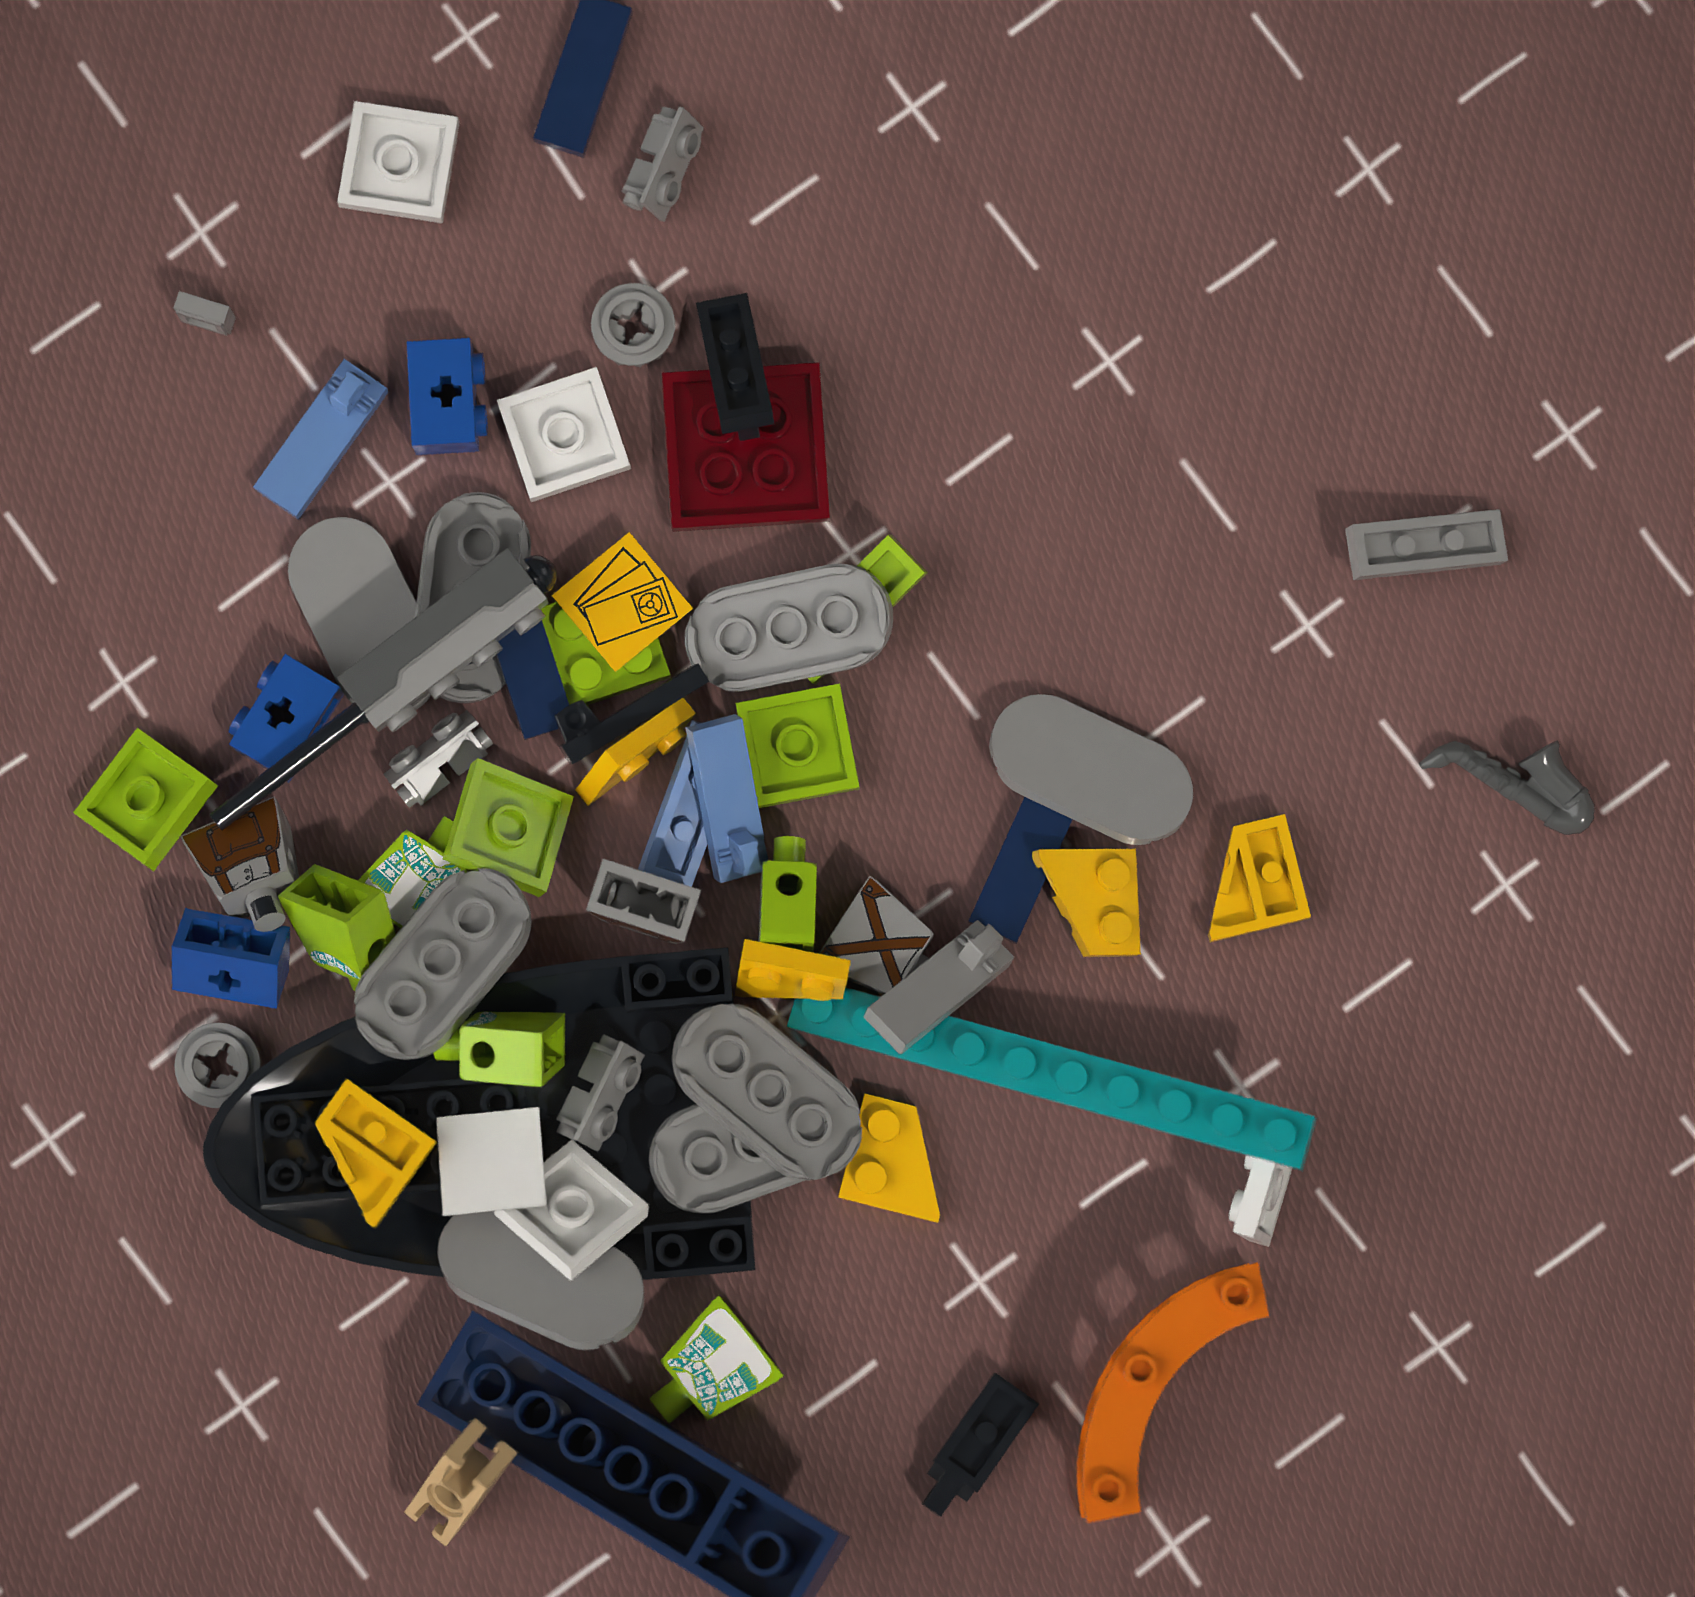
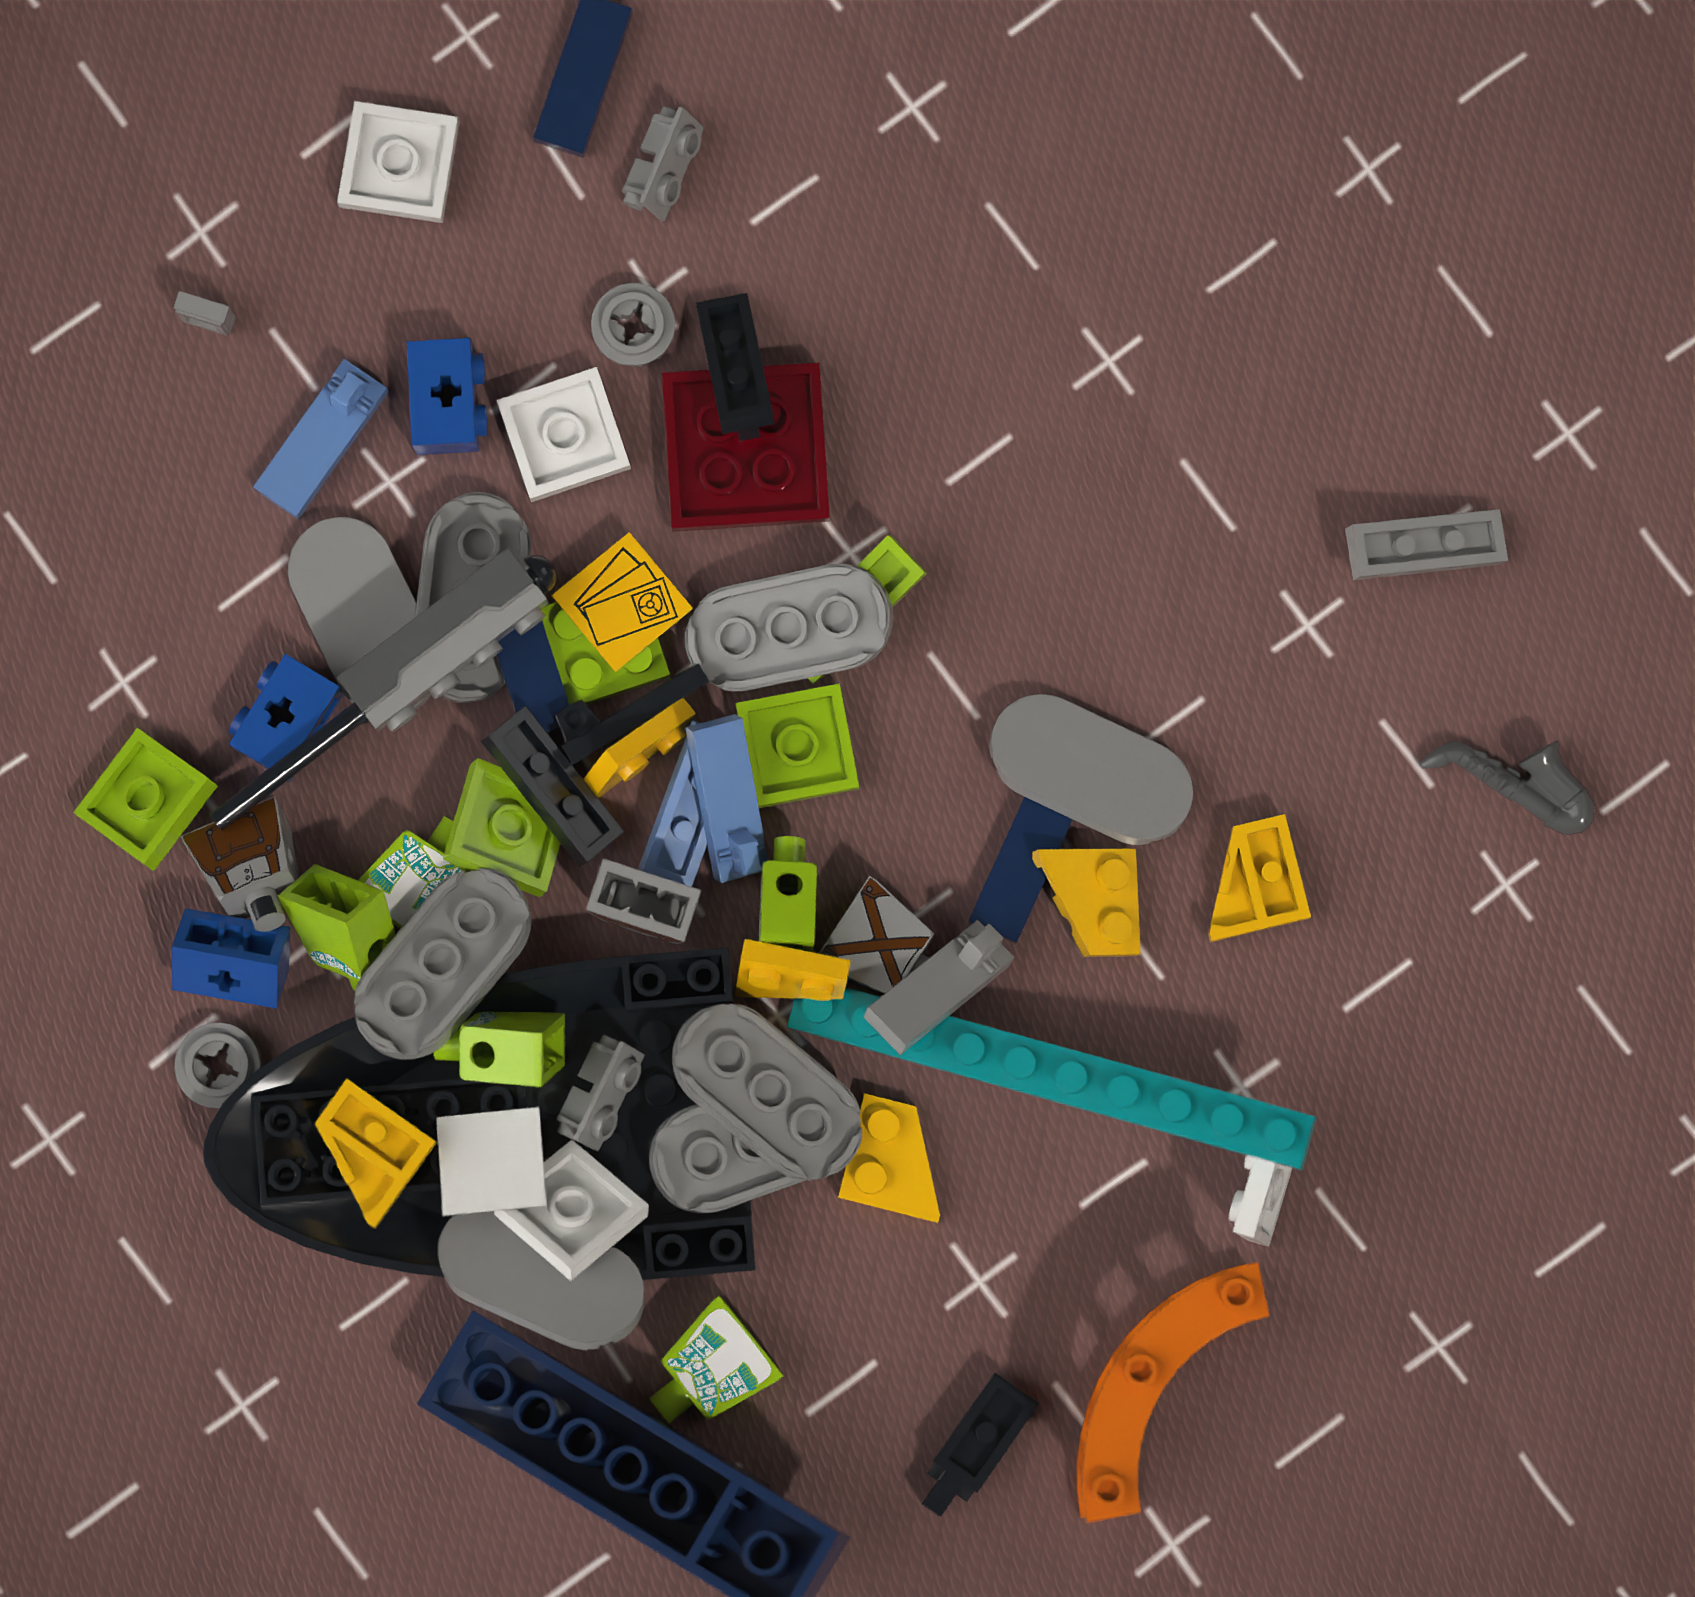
light grey hinge [383,710,493,808] -> none
tan piece [404,1418,518,1546] -> none
none -> black hinge [481,706,624,867]

